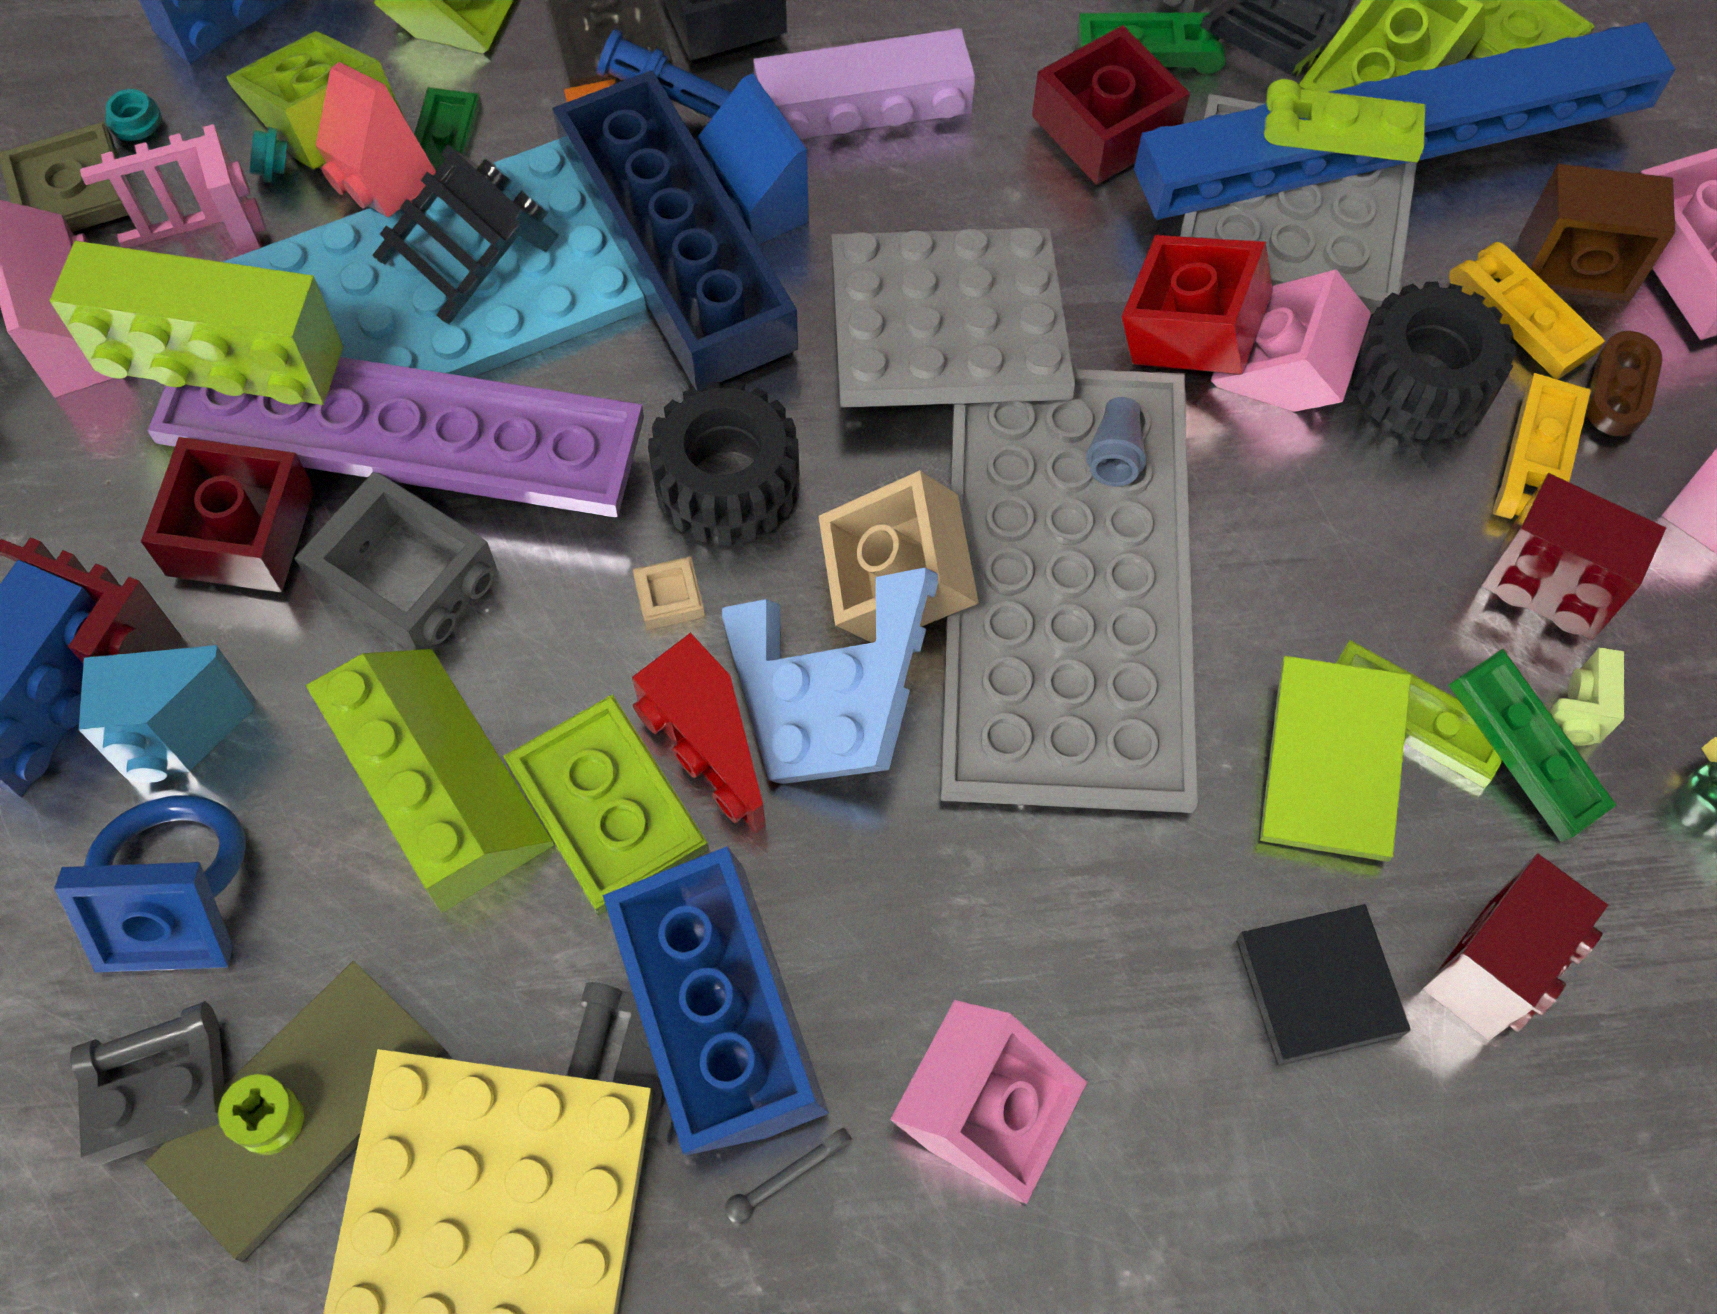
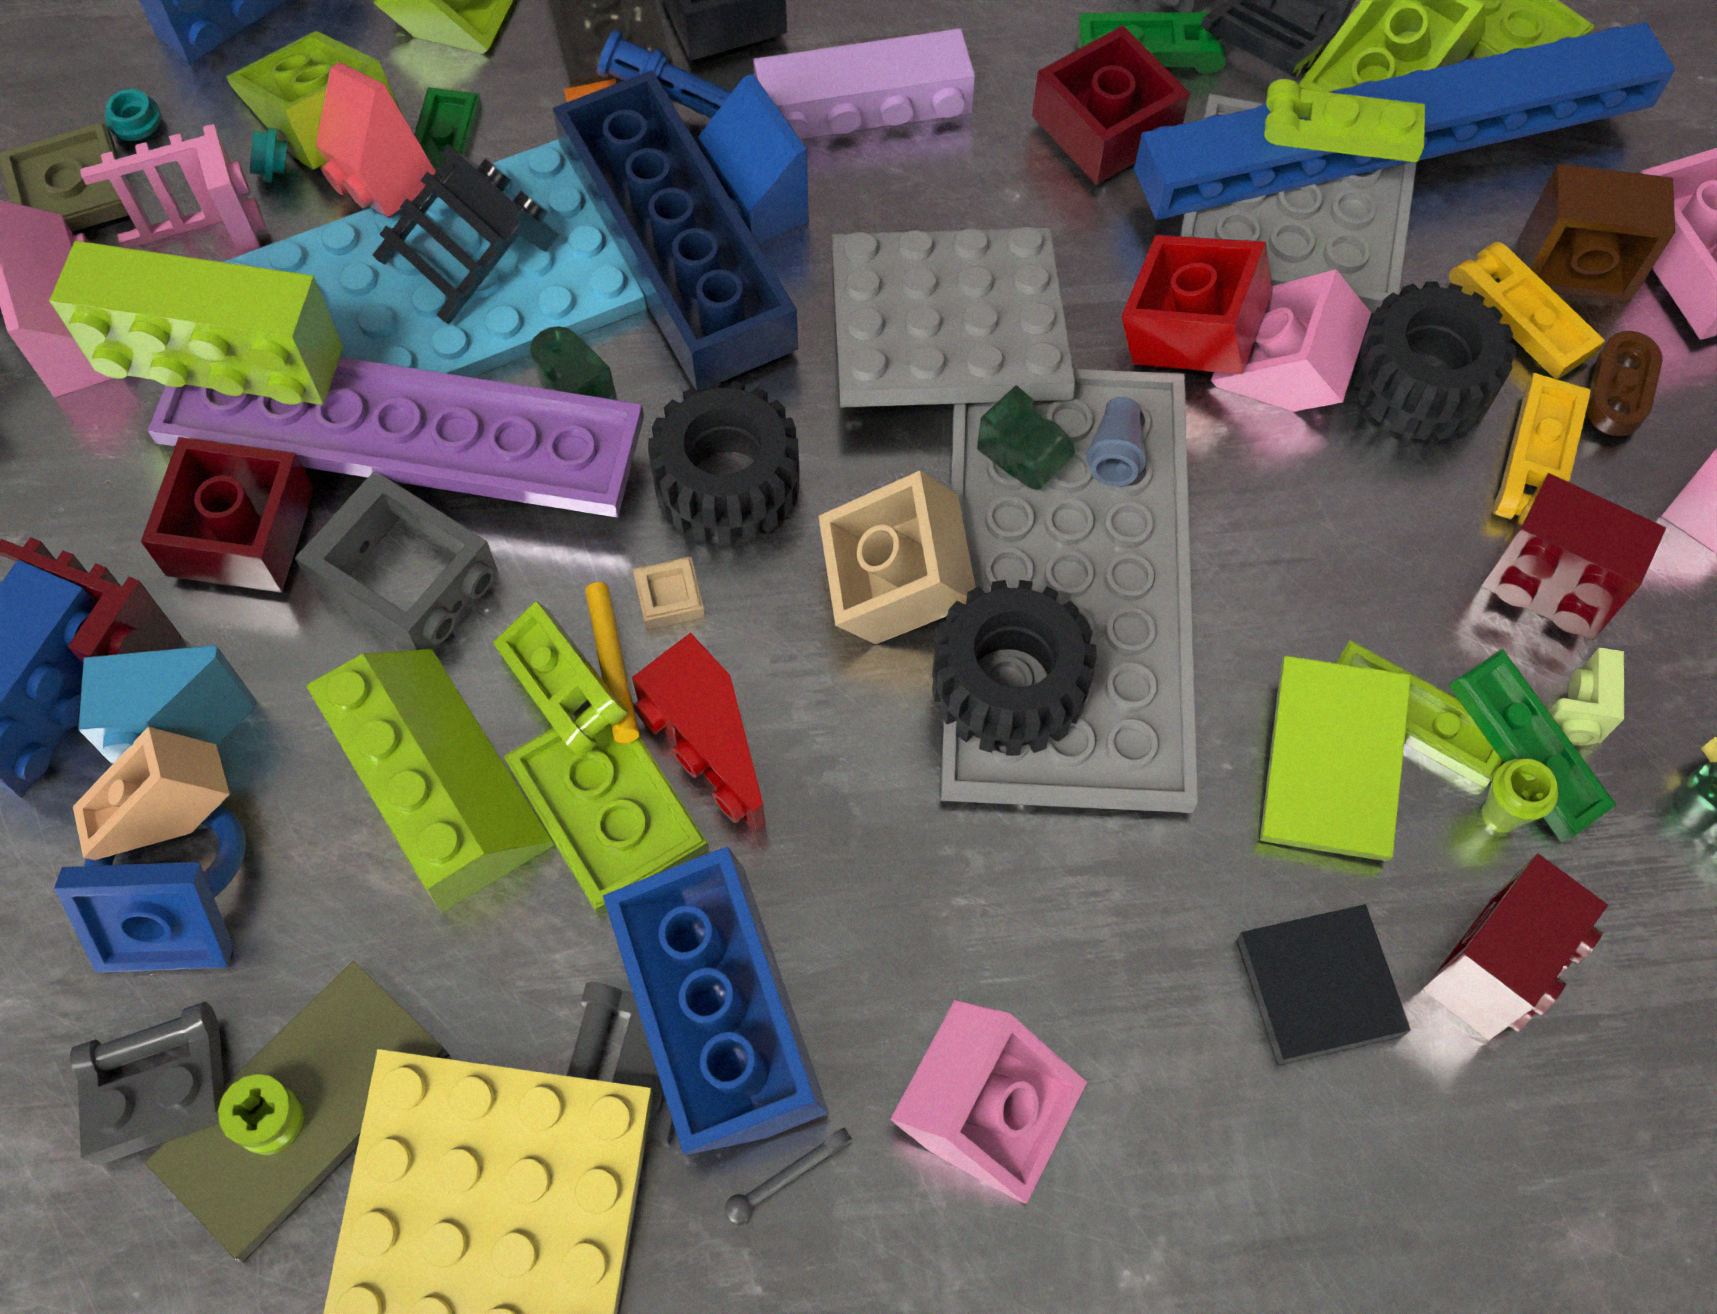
light blue wing [722,567,938,784] -> none
none -> light nougat slope [73,726,230,860]
none -> lime plate [492,601,629,757]
none -> clear green leg [530,326,617,400]
none -> yellow bar [585,582,639,744]
none -> black tyre [932,580,1097,756]
none -> clear green leg [977,385,1075,490]
none -> lime cone [1482,759,1558,833]

